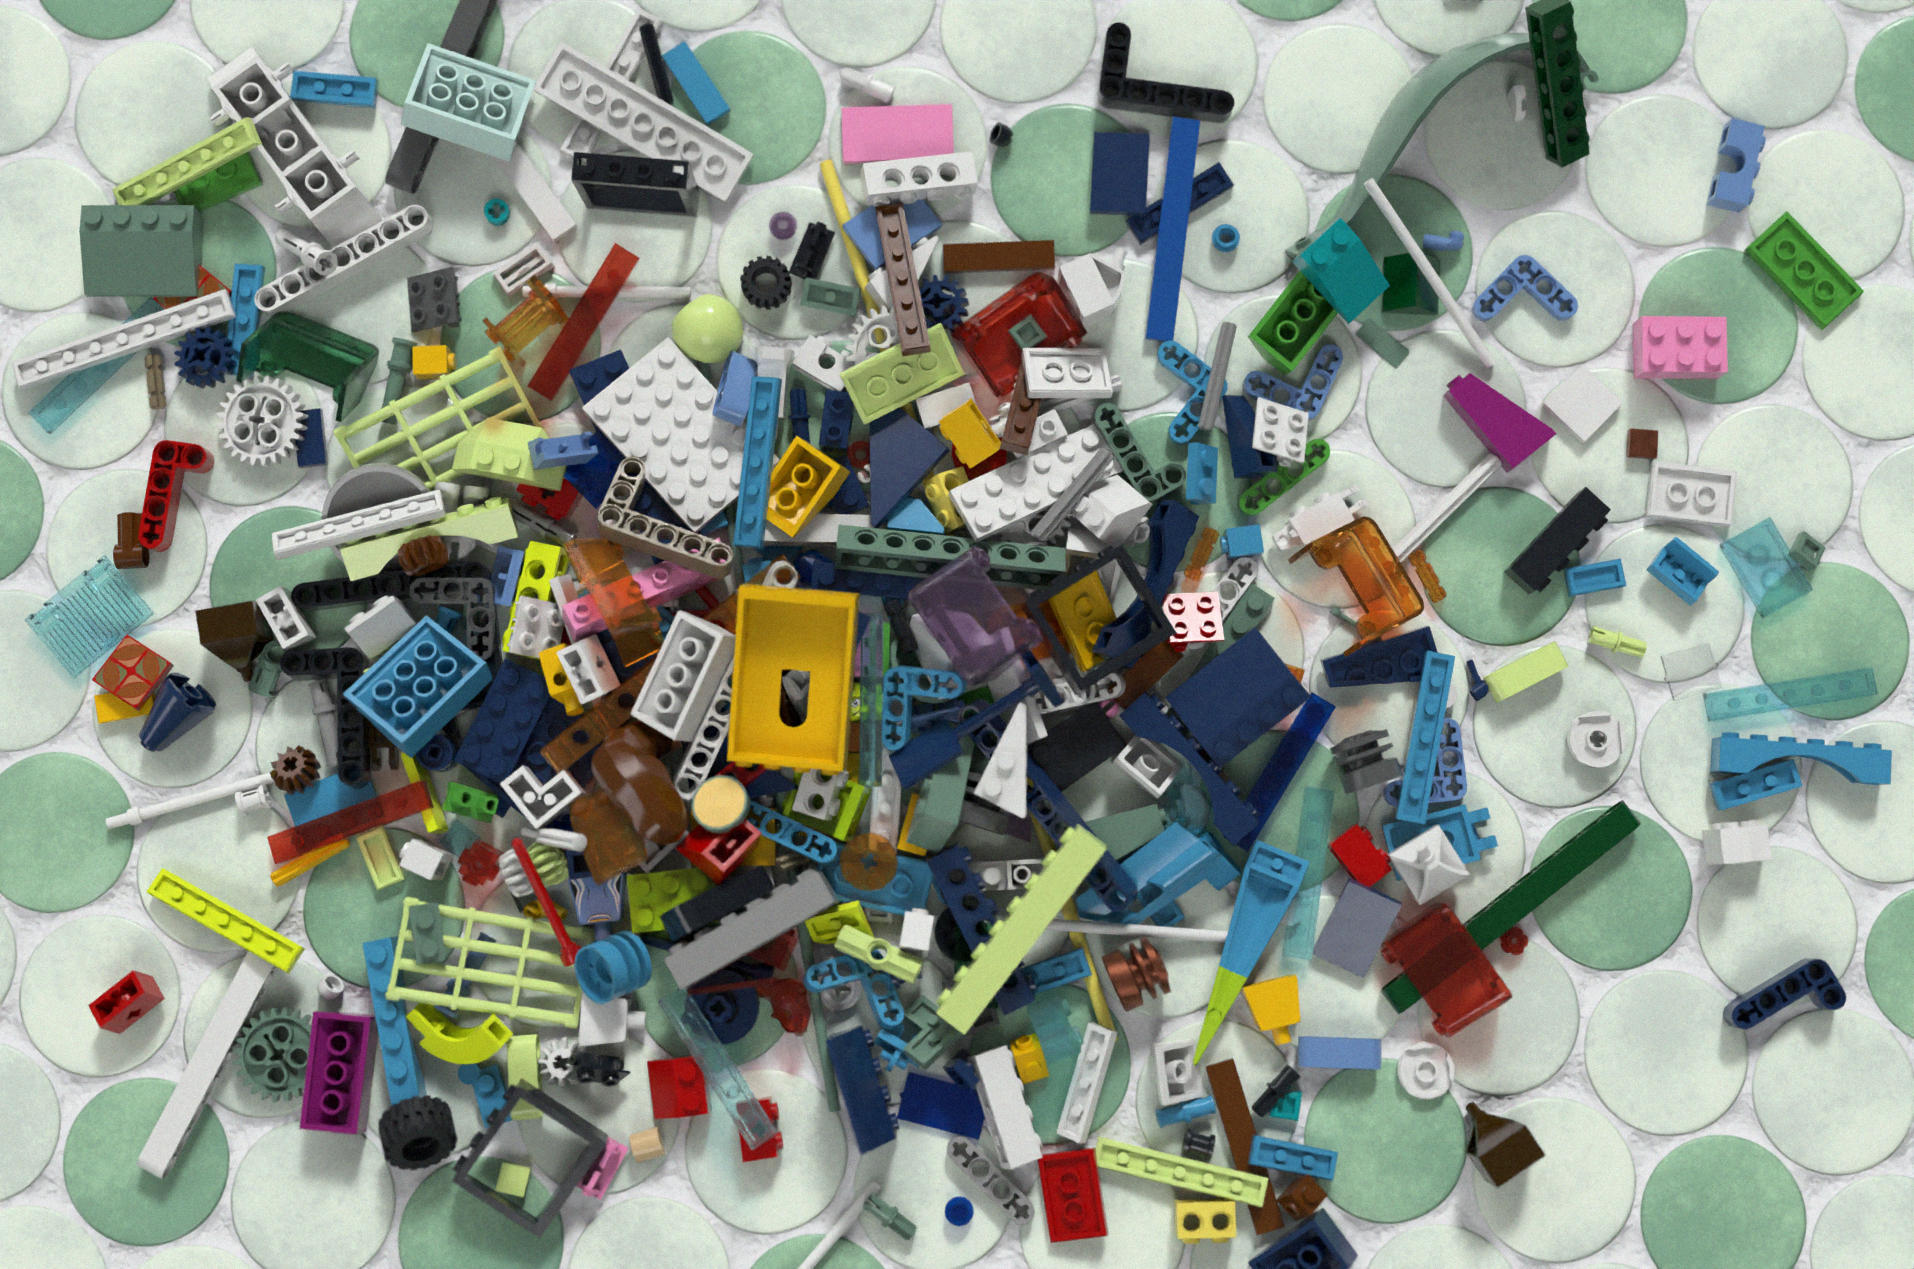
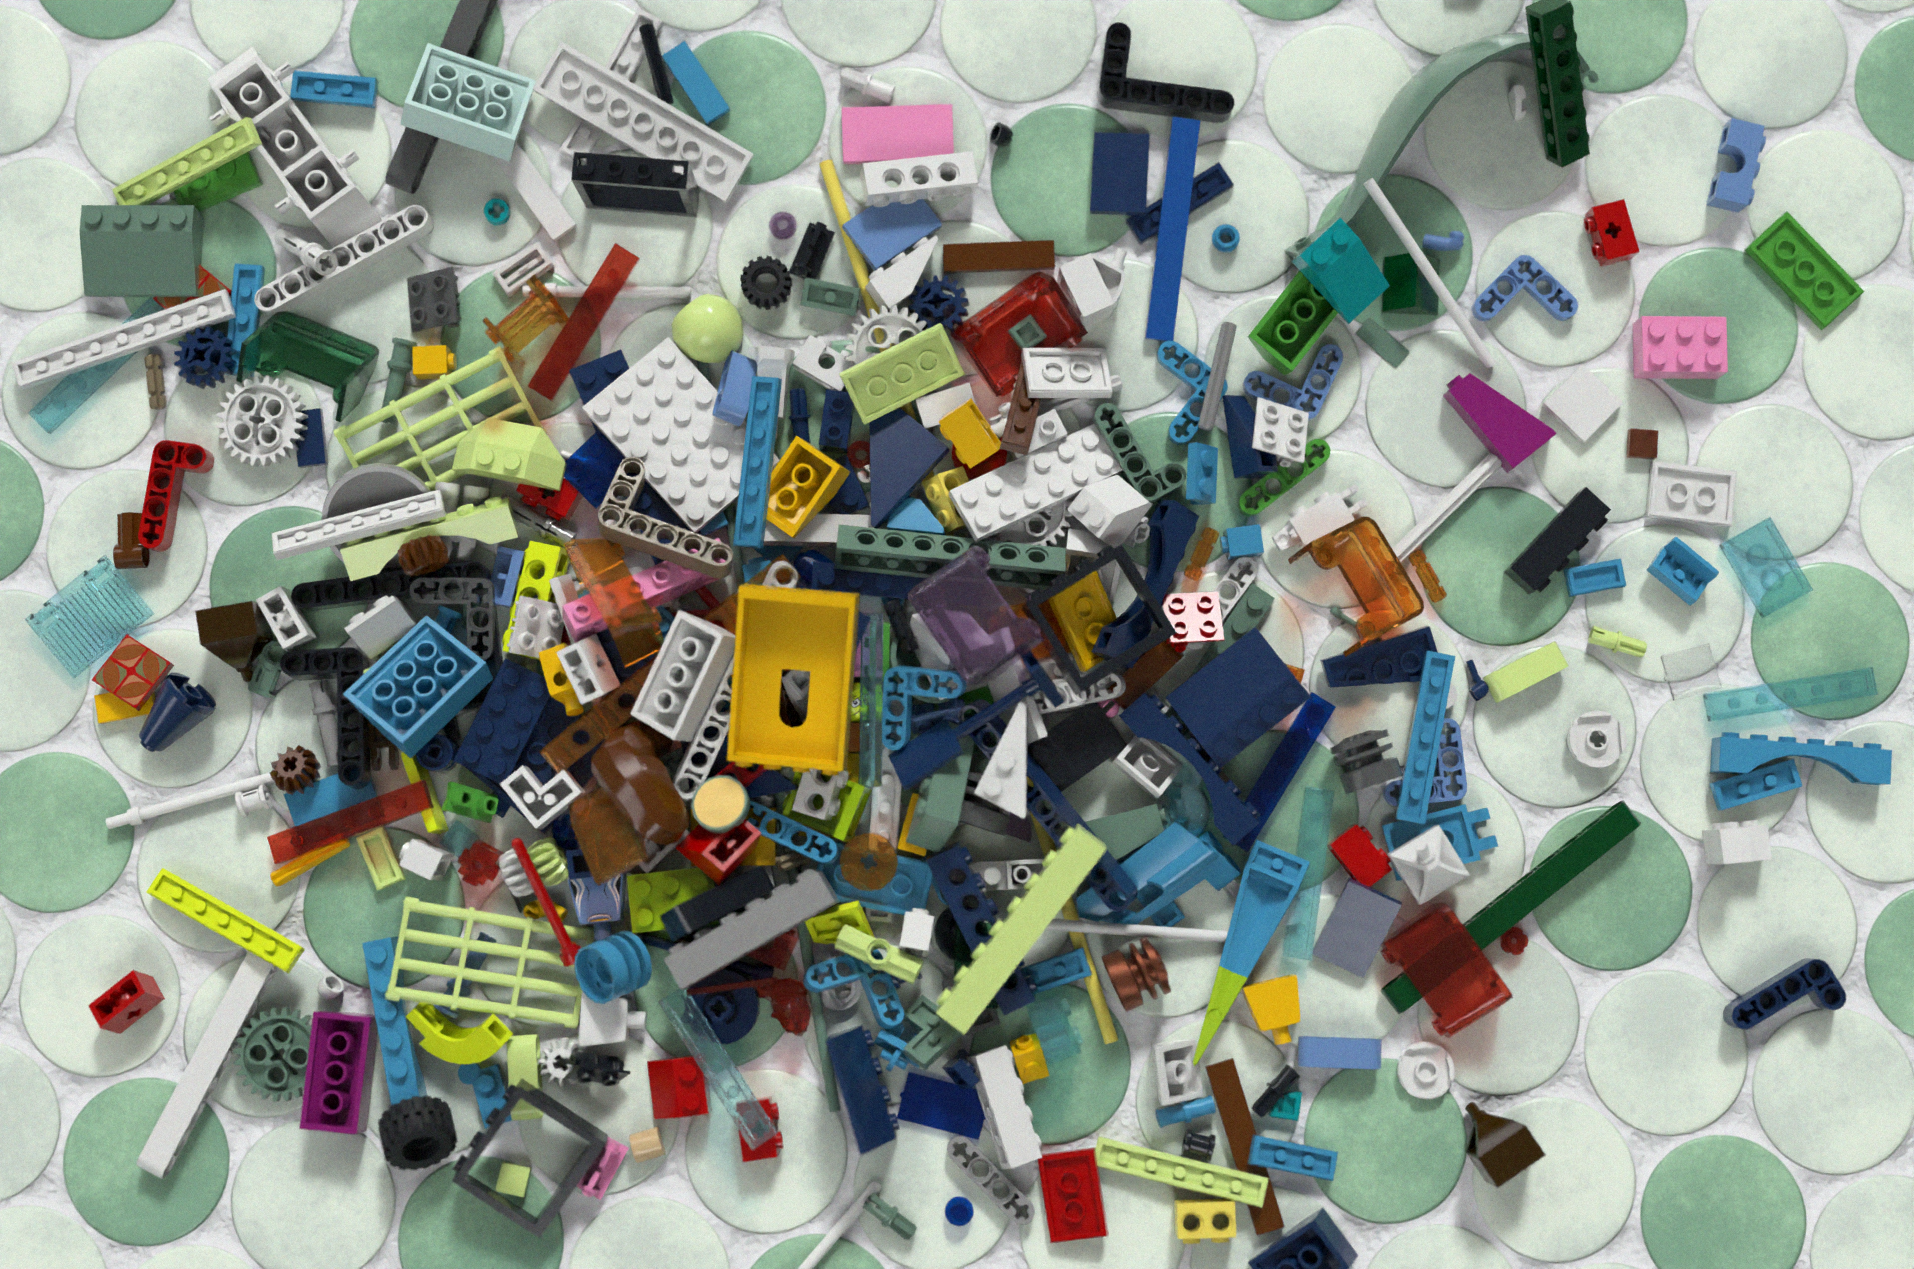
sand green plate [409,902,446,965] -> none
white axle [521,827,587,852] -> none
medium blue hinge [528,432,598,470] -> none
tile [875,202,931,357] -> none
light grey axle [1032,448,1114,542] -> none
white plate [1056,1023,1118,1143] -> none
reddish brown brick [1276,1174,1328,1221] -> none
sand green tile [1788,531,1825,571] -> none
none -> red brick [1584,199,1640,267]

